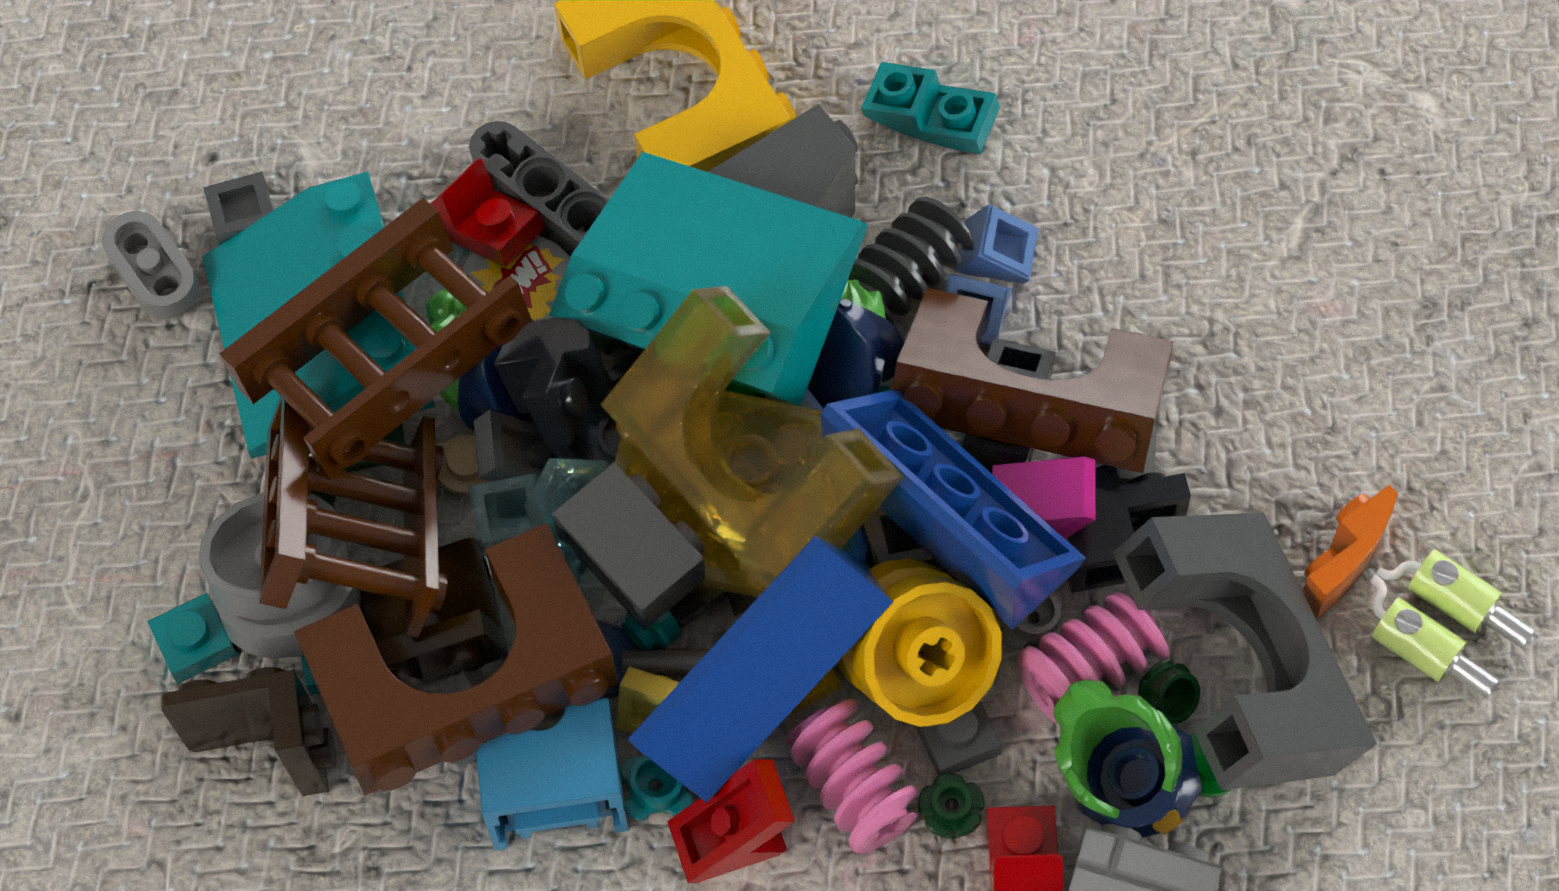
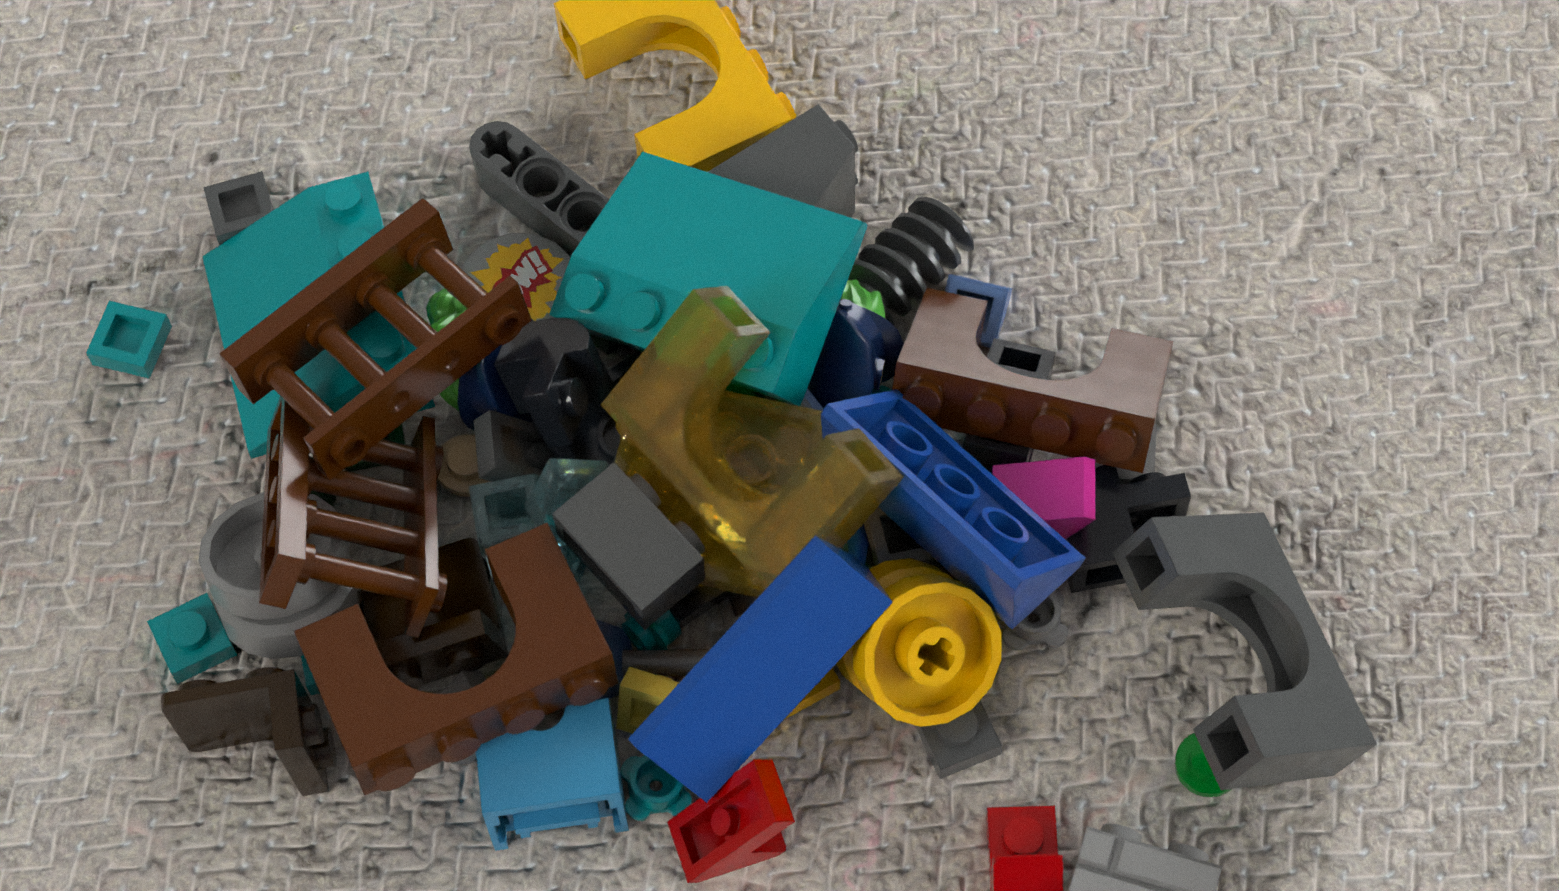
light grey plate [102,211,199,319] -> none
red slope [431,158,546,267] -> none
bright pink piece [786,699,918,854] -> none
teal slope [861,62,1000,155] -> none
dark green plate [918,773,985,839] -> none
medium blue slope [955,204,1039,284] -> none
bright pink piece [1017,592,1170,724] -> none
piece [1053,679,1202,838] -> none
dark green plate [1137,660,1200,724] -> none
orange slope [1303,484,1398,620] -> none
yellowish green piece [1370,549,1535,698] -> none
none -> teal plate [86,301,172,379]

